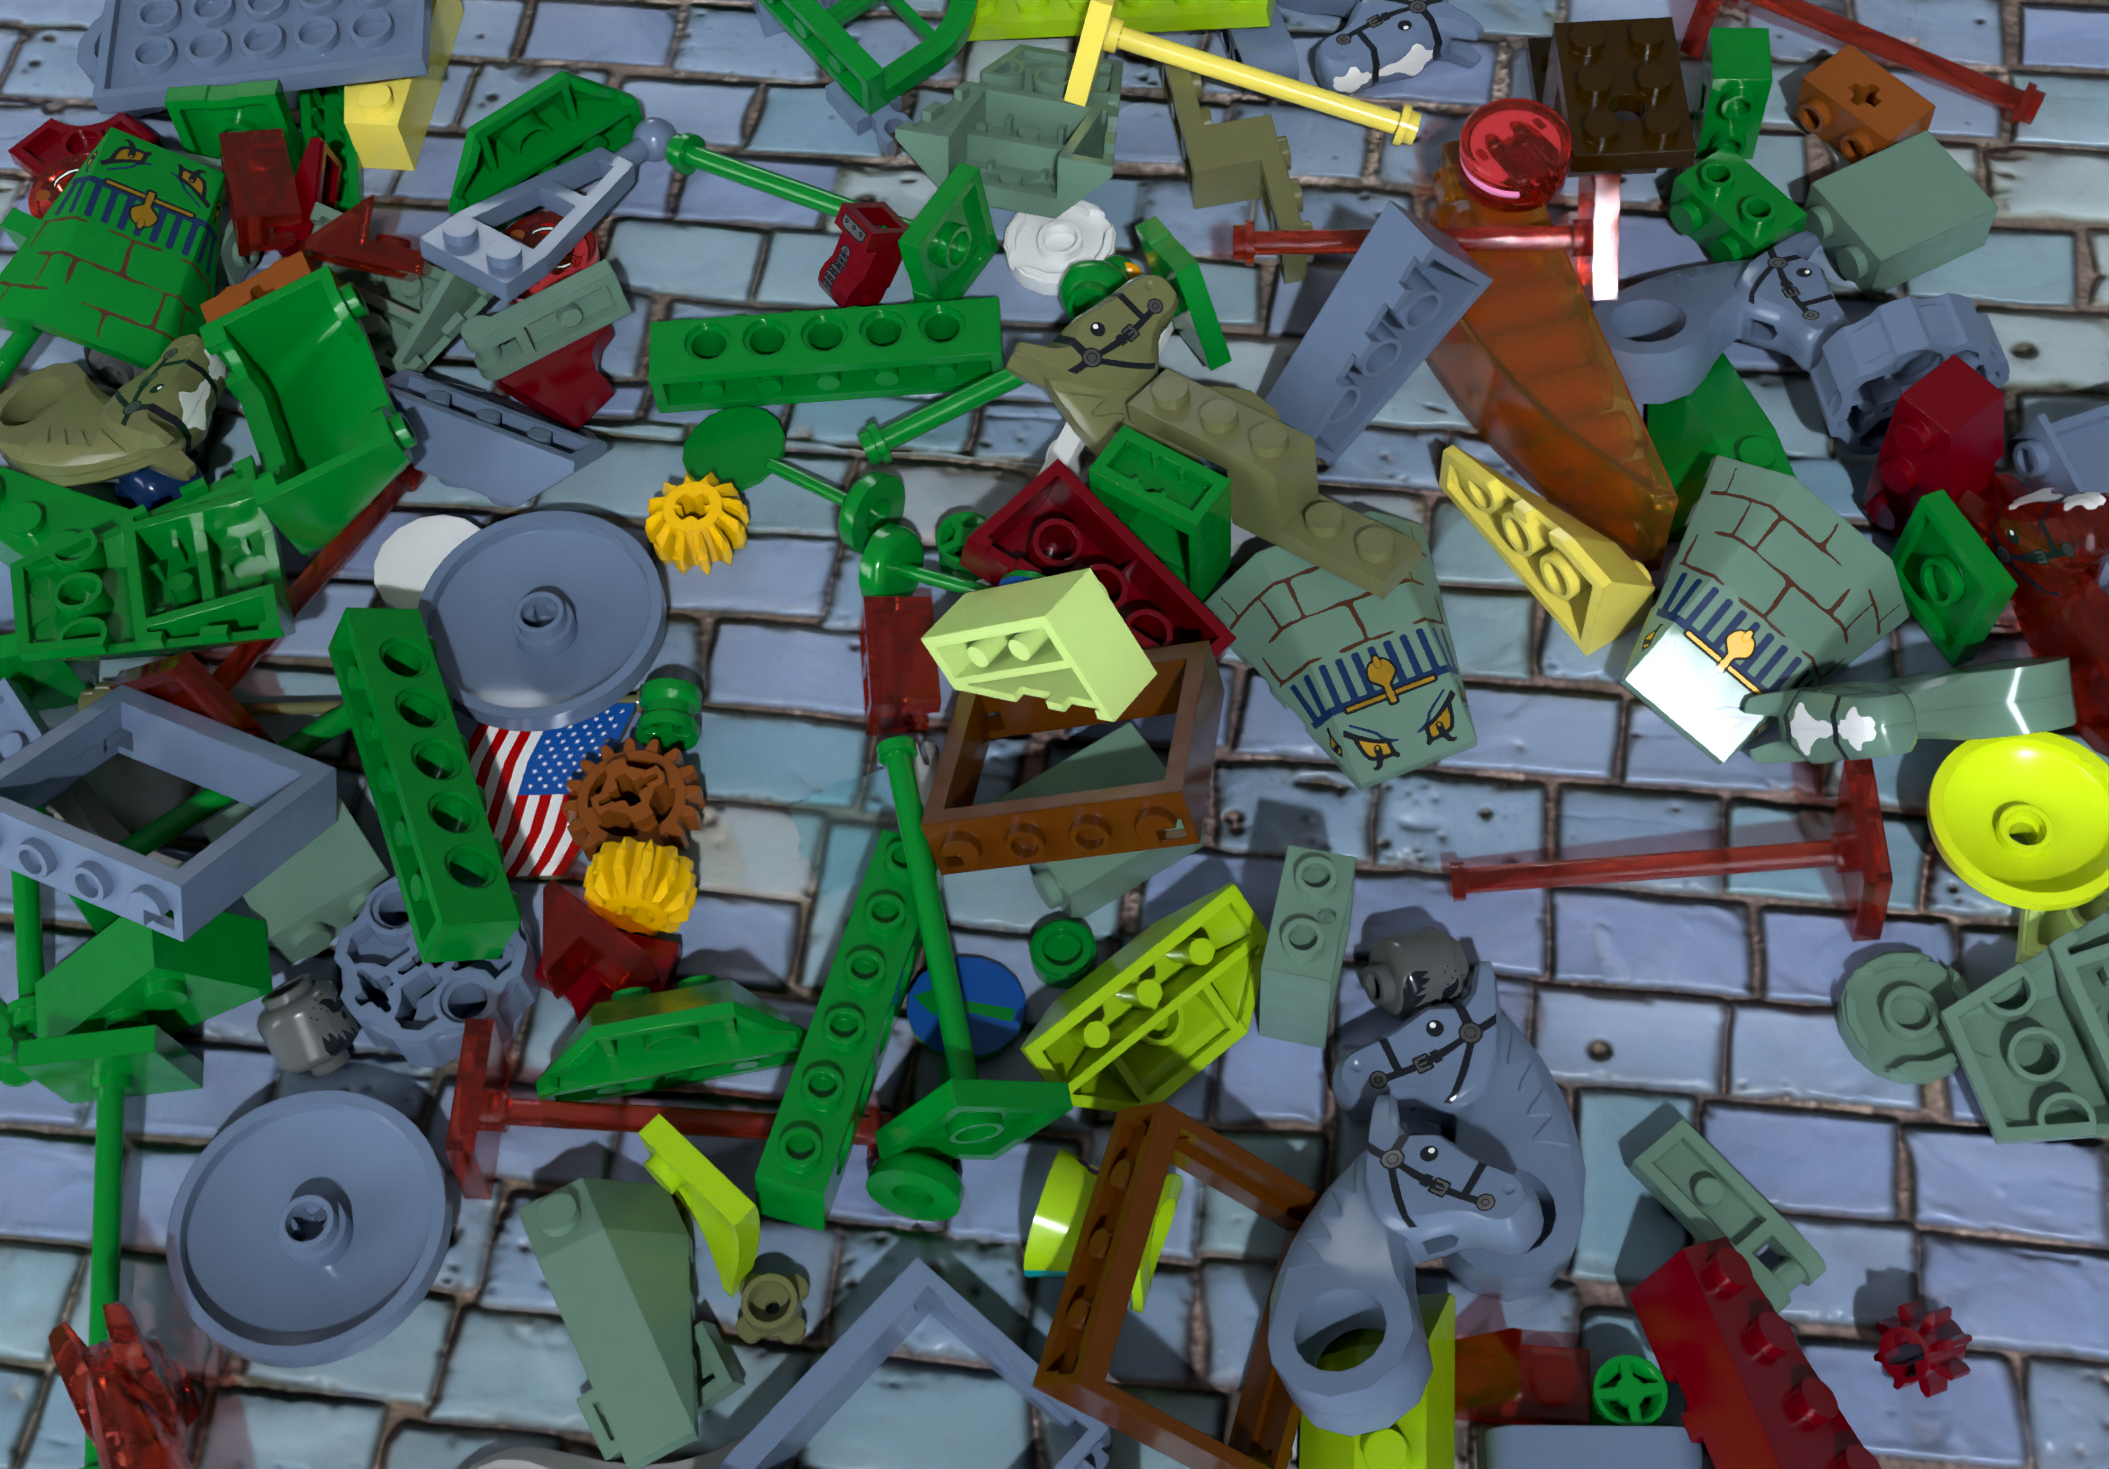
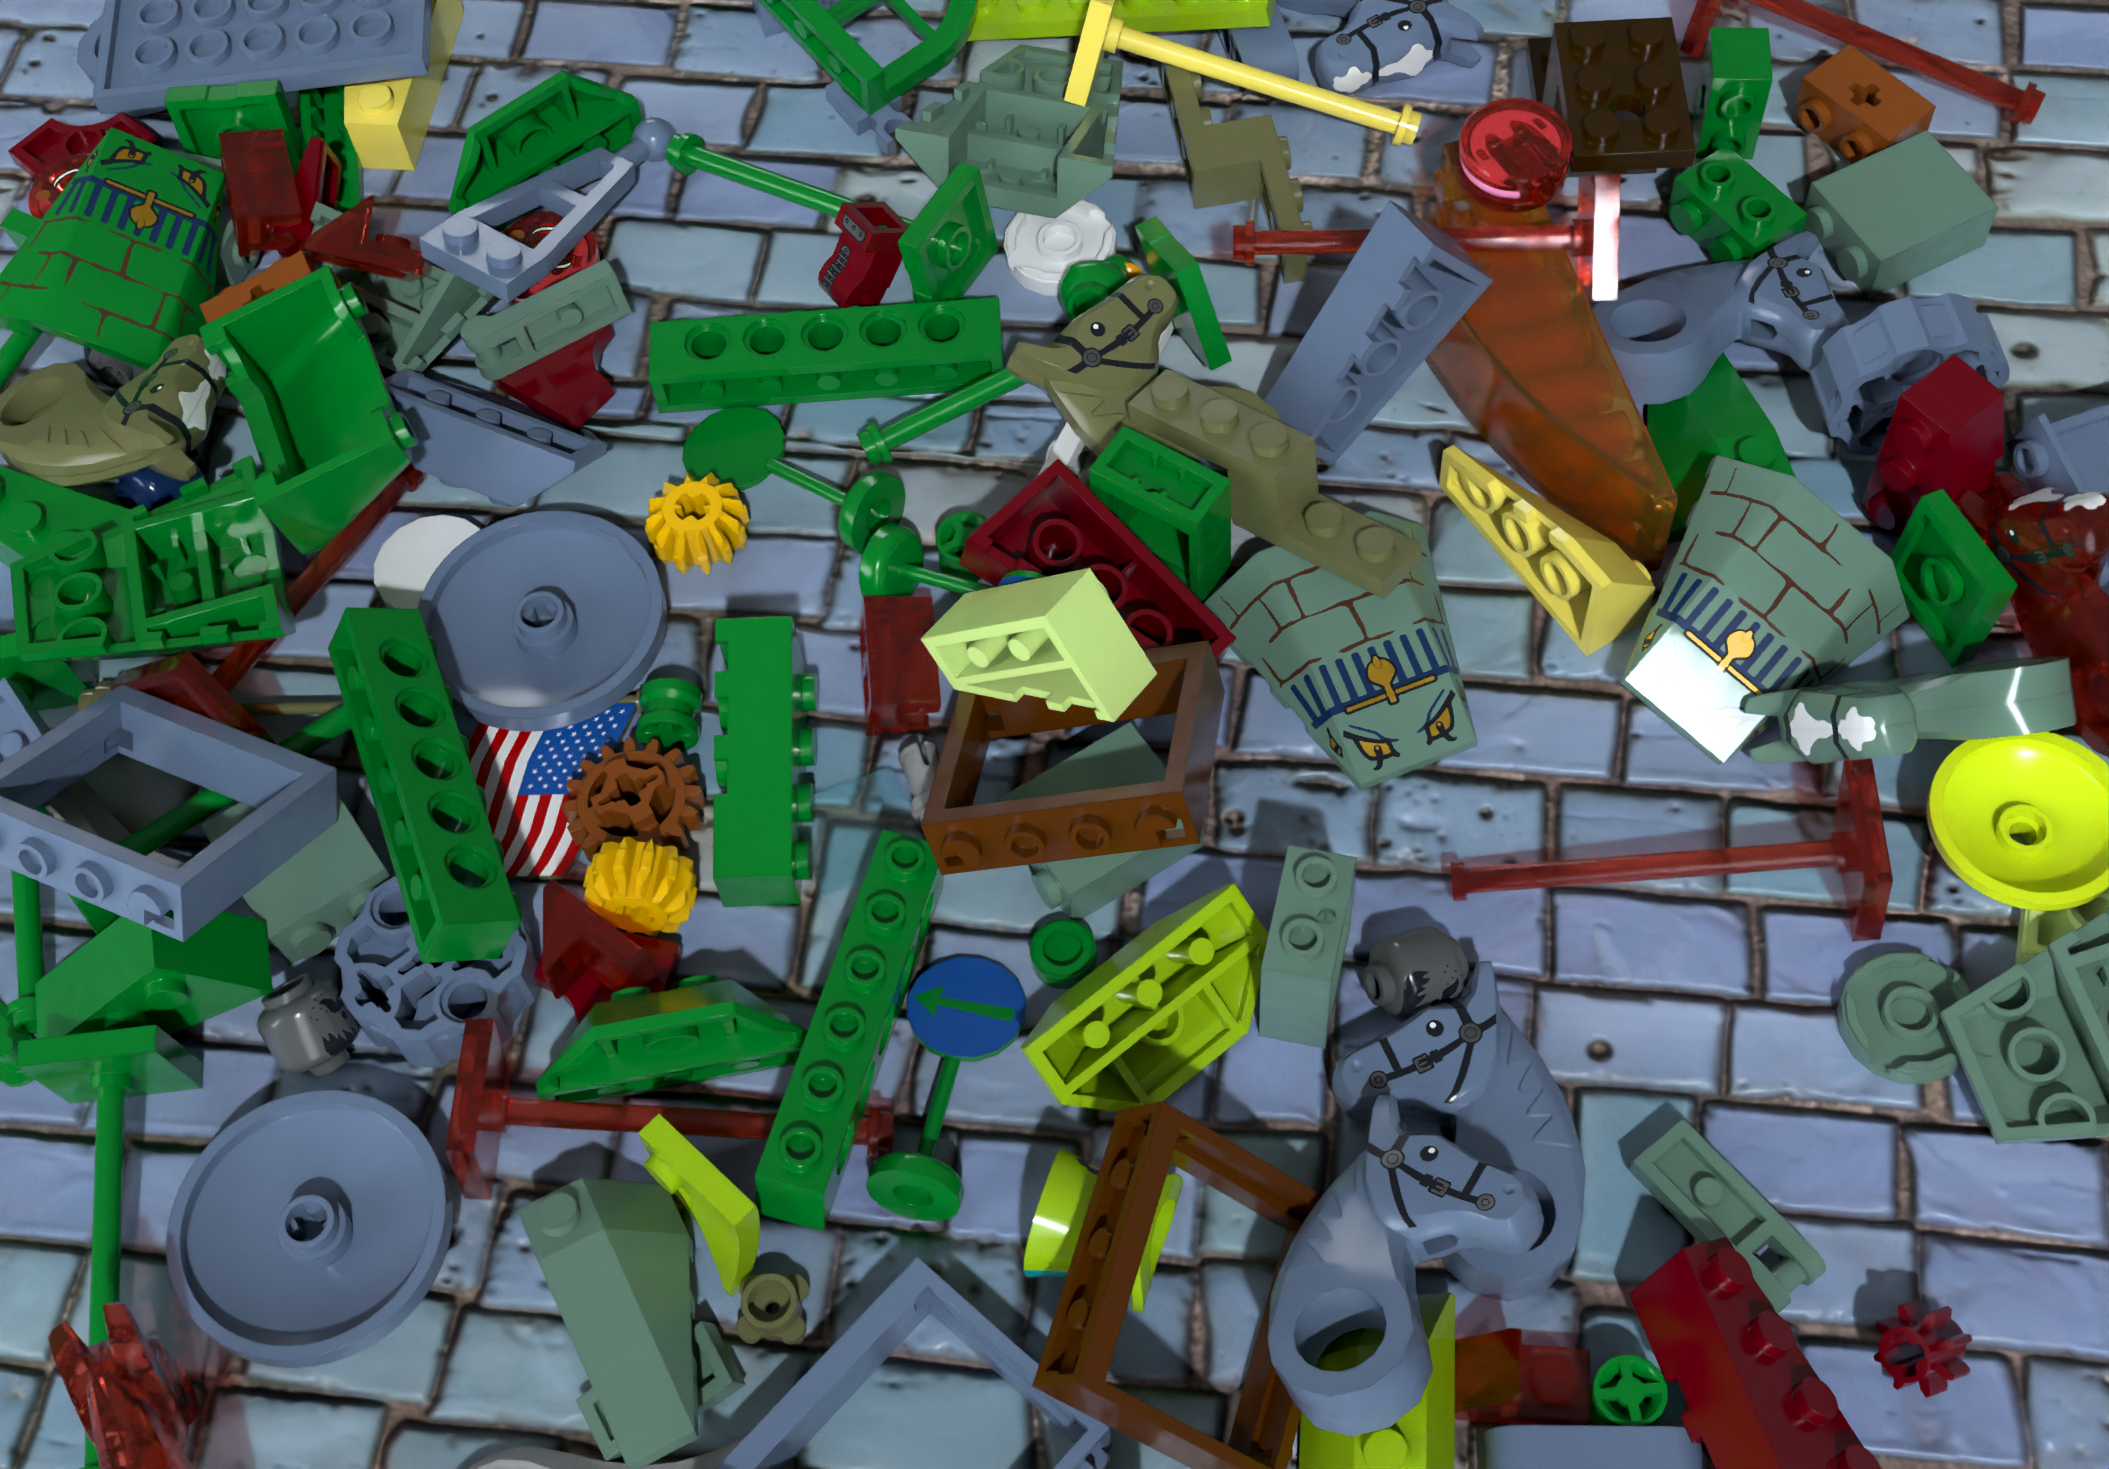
green tile [875,736,1073,1160] -> none
none -> green wedge [713,616,819,907]

